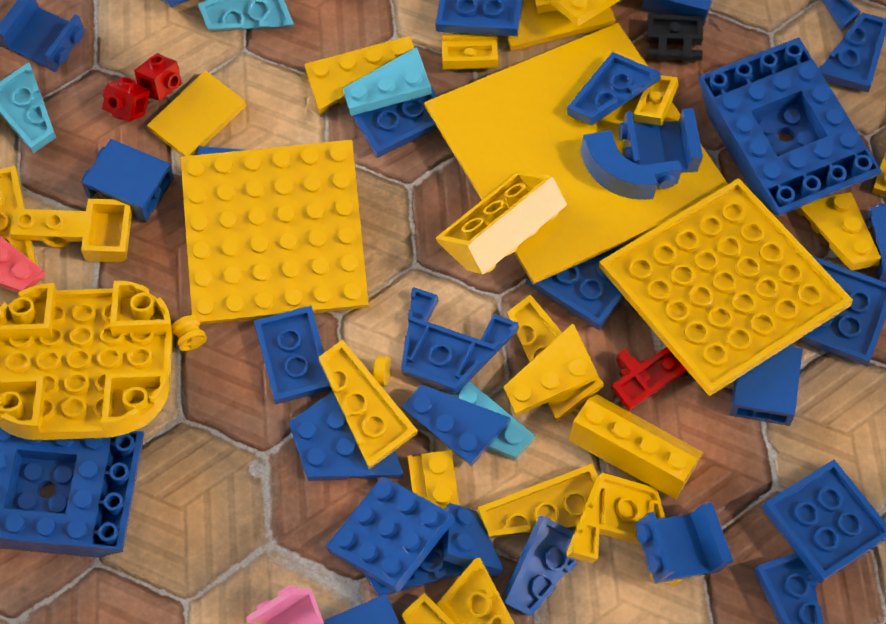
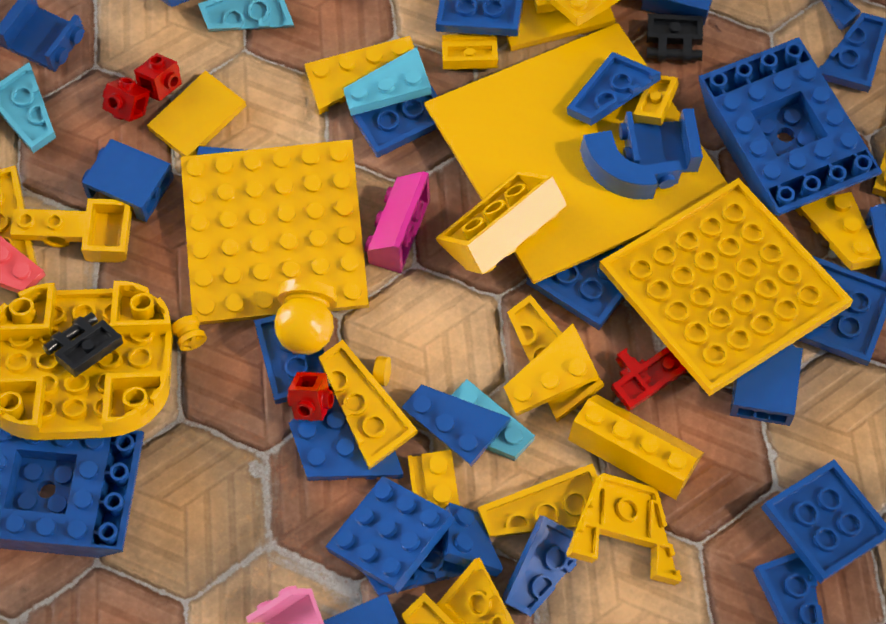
blue wing [401,287,519,394] -> none
blue panel [635,503,734,584] -> none
none -> black plate [42,312,123,377]
none -> yellow tile [274,279,338,355]
none -> red brick [287,372,334,421]
none -> dark pink slope [364,172,430,273]

